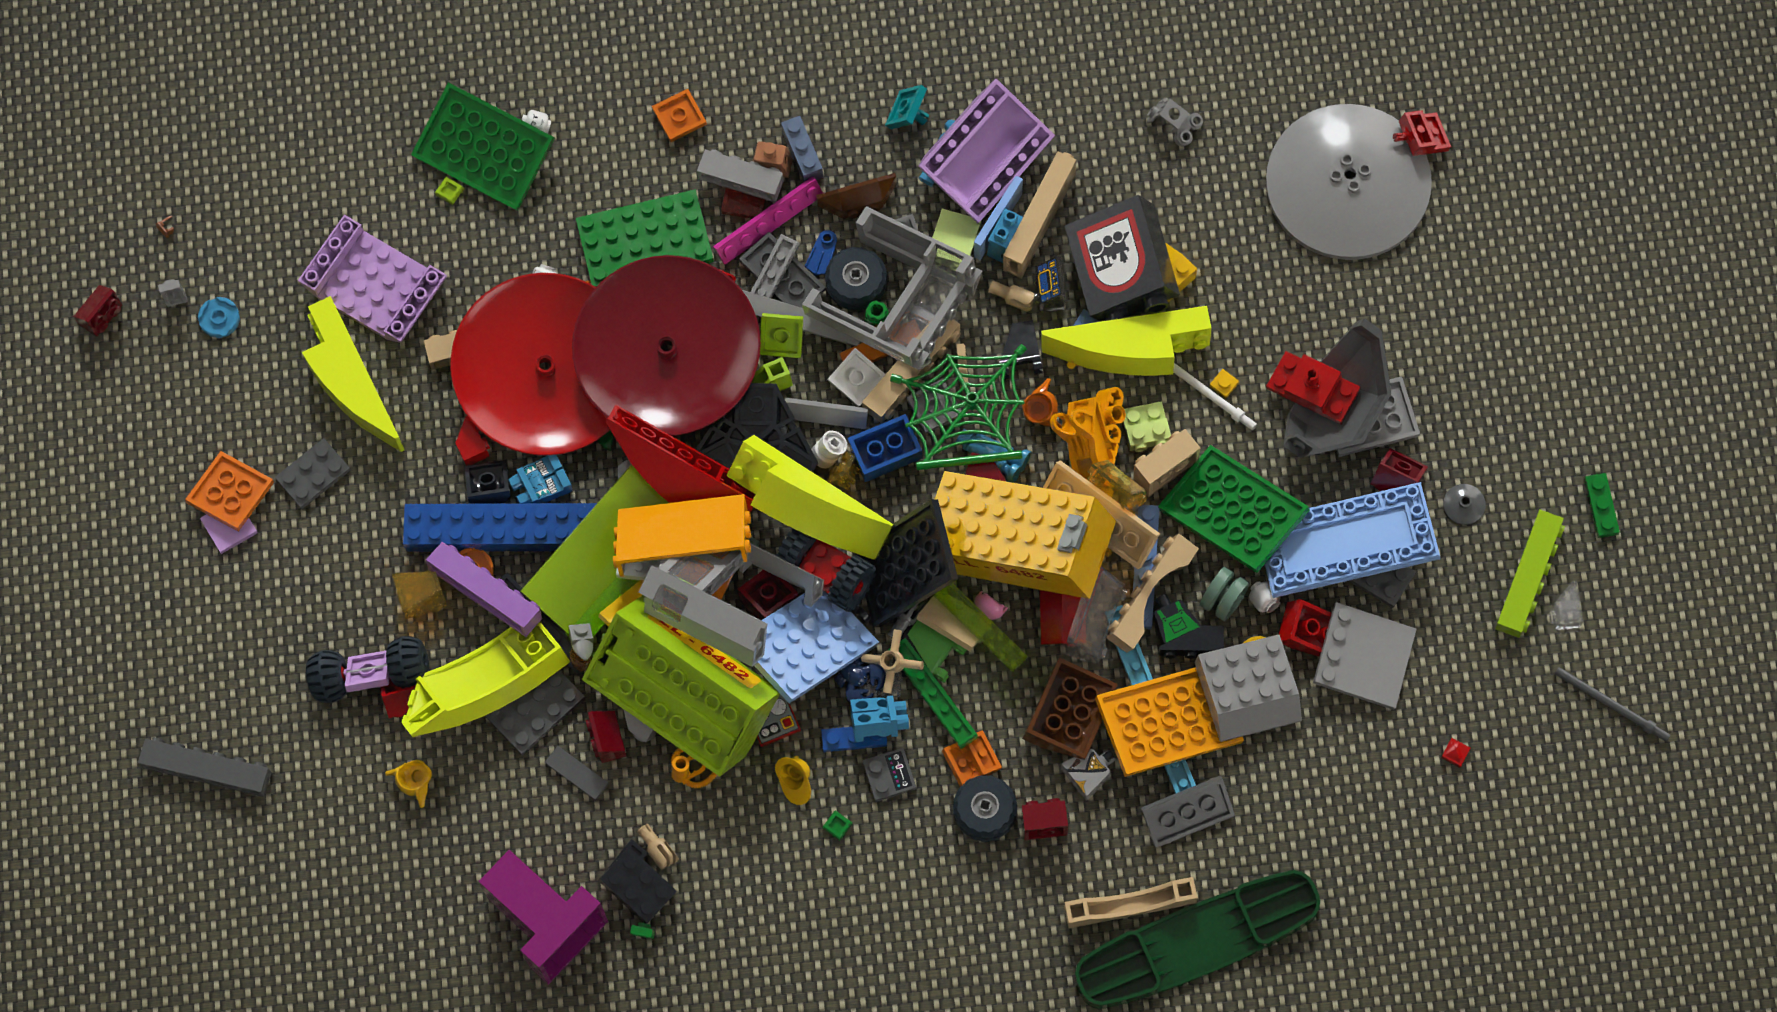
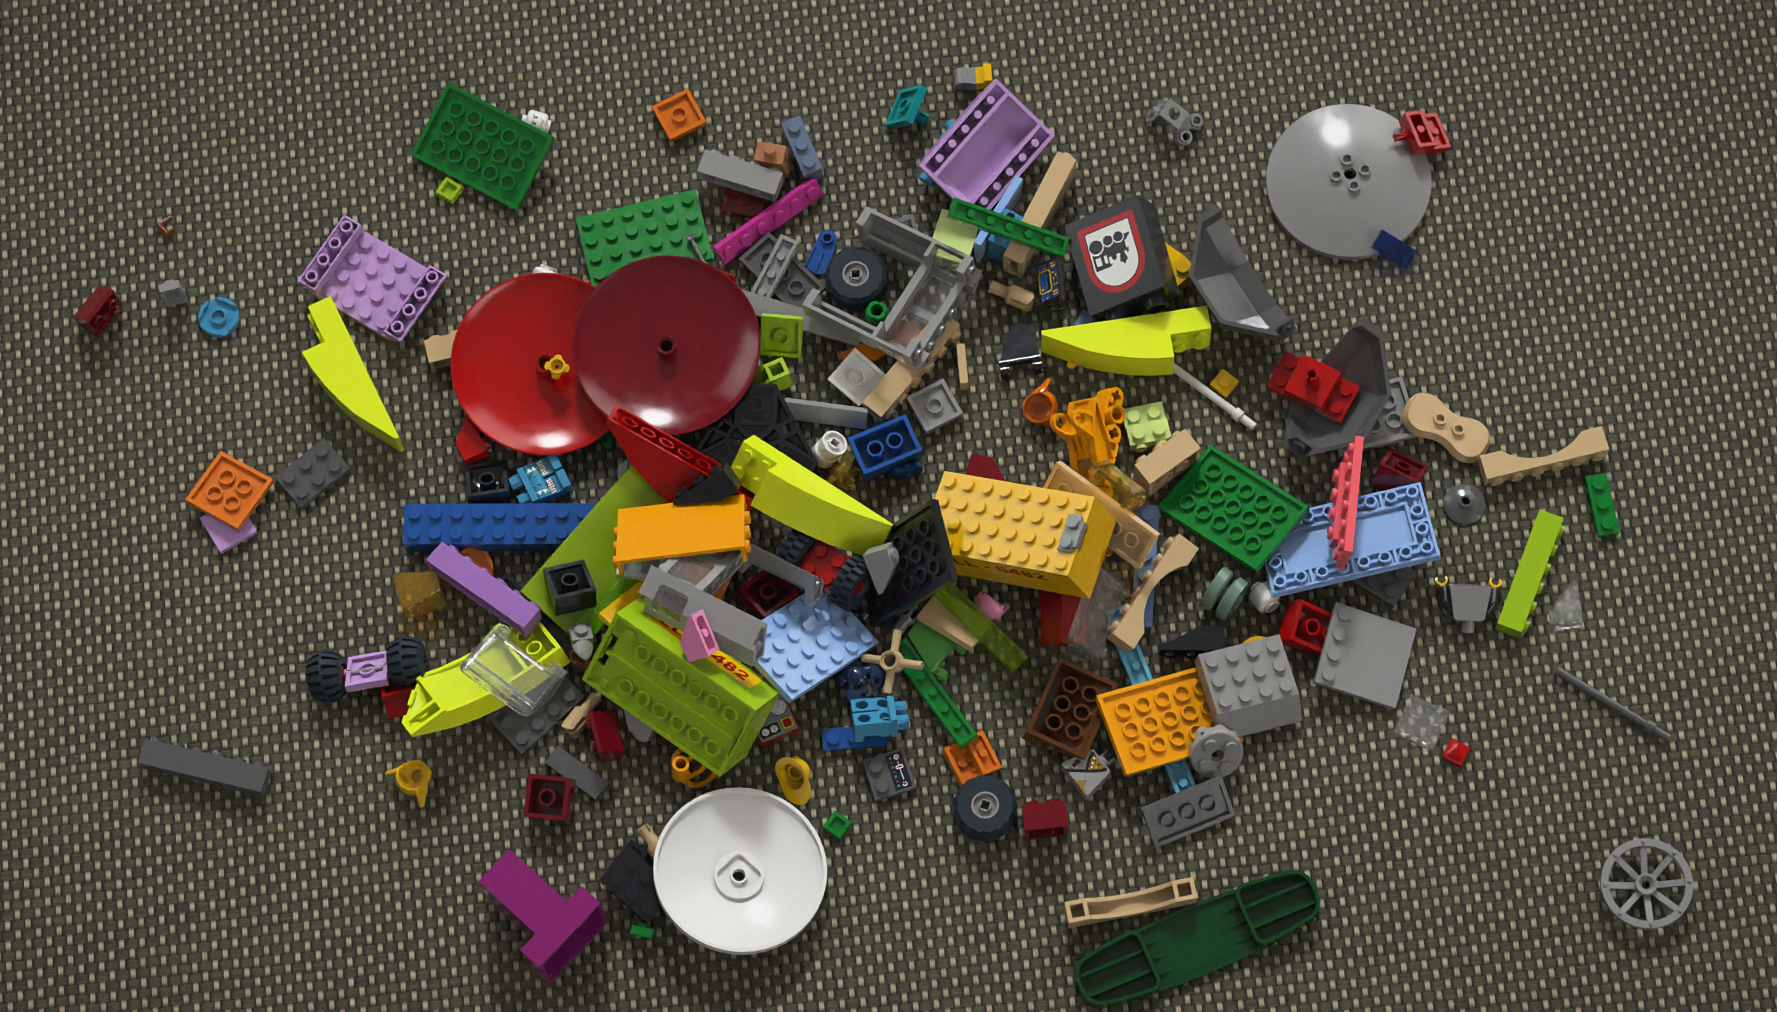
reddish brown wedge [816,173,897,219] -> none
green animal [890,344,1027,470] -> none
dark azure piece [956,429,1032,483] -> none
torso [1153,594,1201,645] -> none
none -> clear windscreen [460,623,567,716]
none -> dark red brick [523,774,576,823]
none -> black slope [543,560,597,616]
none -> yellow plate [544,355,570,379]
none -> tan arm [562,692,602,739]
none -> white dish [653,787,827,955]
none -> black slope [672,462,742,505]
none -> bright pink slope [680,609,719,663]
none -> dark grey hinge [687,233,708,264]
none -> light grey slope [863,542,899,595]
none -> blue piece [891,461,923,479]
none -> green tile [947,197,1069,259]
none -> leg [954,63,992,90]
none -> light grey plate [1188,724,1243,778]
none -> dark grey panel [1189,204,1298,342]
none -> coral plate [1326,436,1364,569]
none -> clear blue tile [1371,229,1417,269]
none -> clear plate [1393,694,1450,751]
none -> tan plate [1402,393,1490,463]
none -> light grey torso [1435,576,1502,633]
none -> tan arch [1478,426,1609,486]
none -> light grey wheel [1600,838,1693,930]

